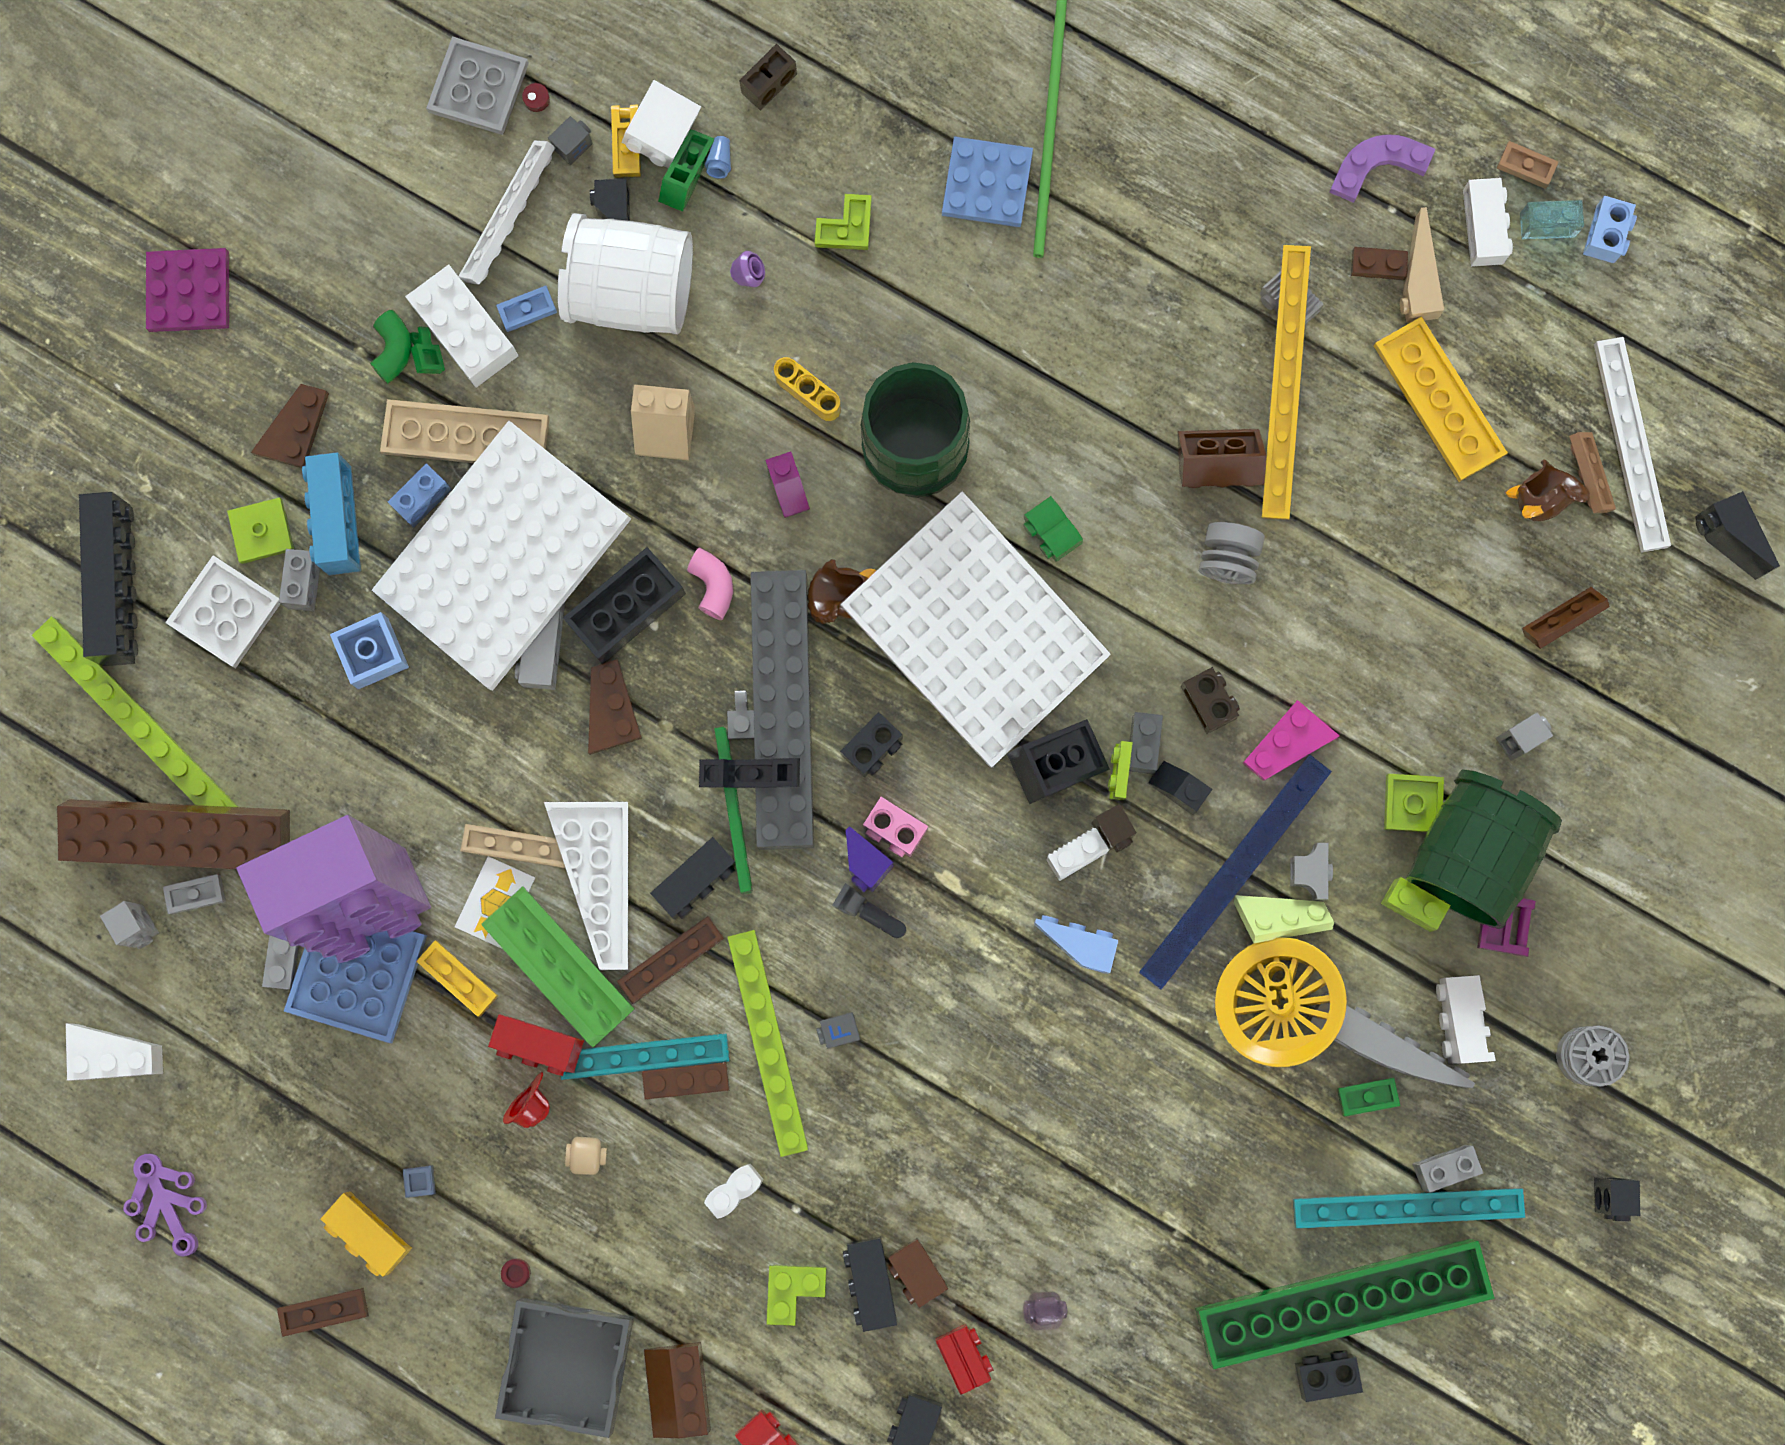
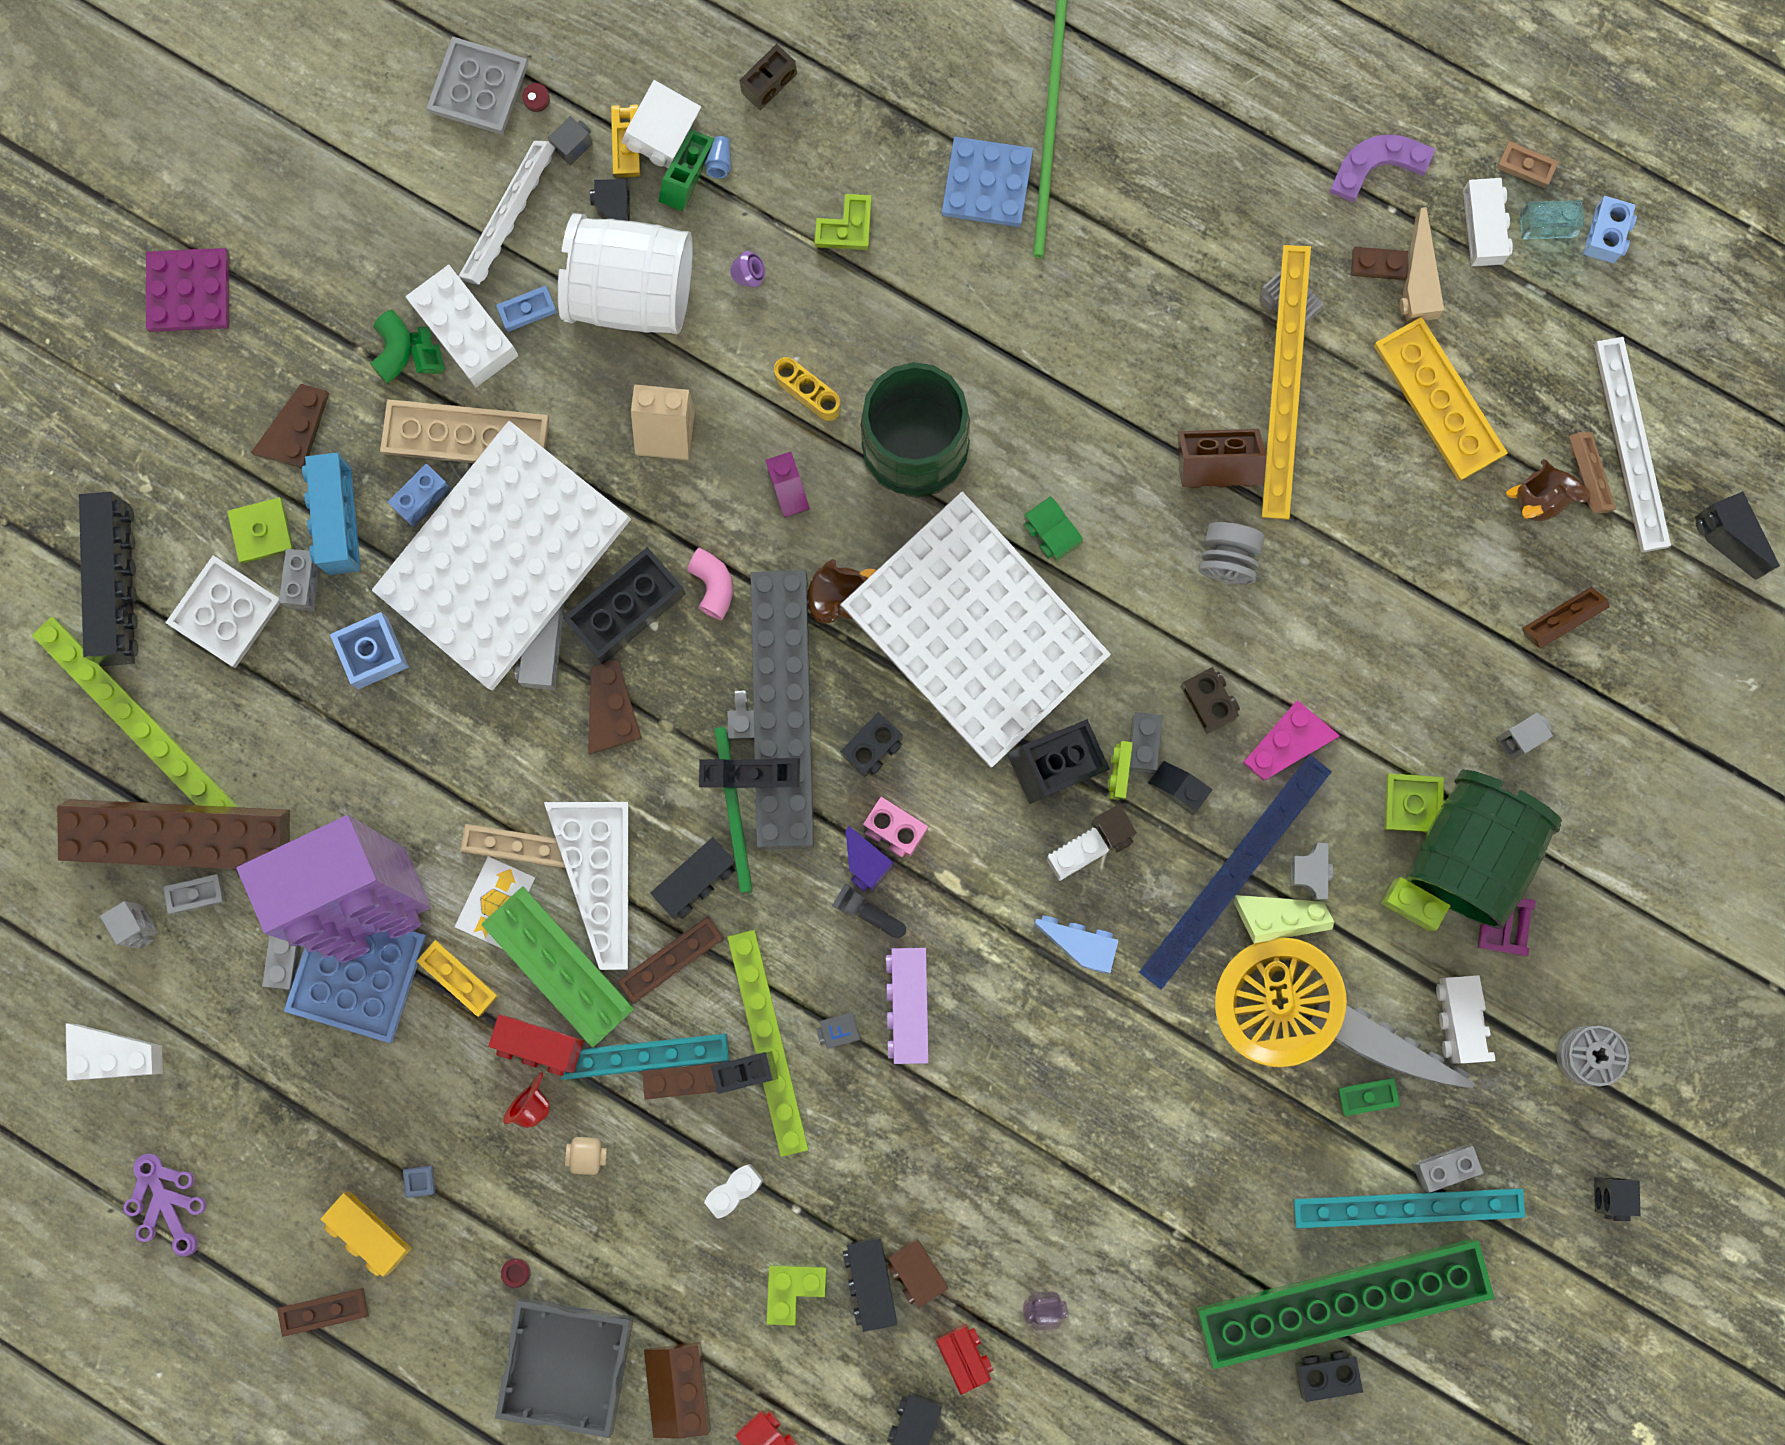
none -> black brick [711,1051,778,1094]
none -> lavender brick [886,948,928,1064]

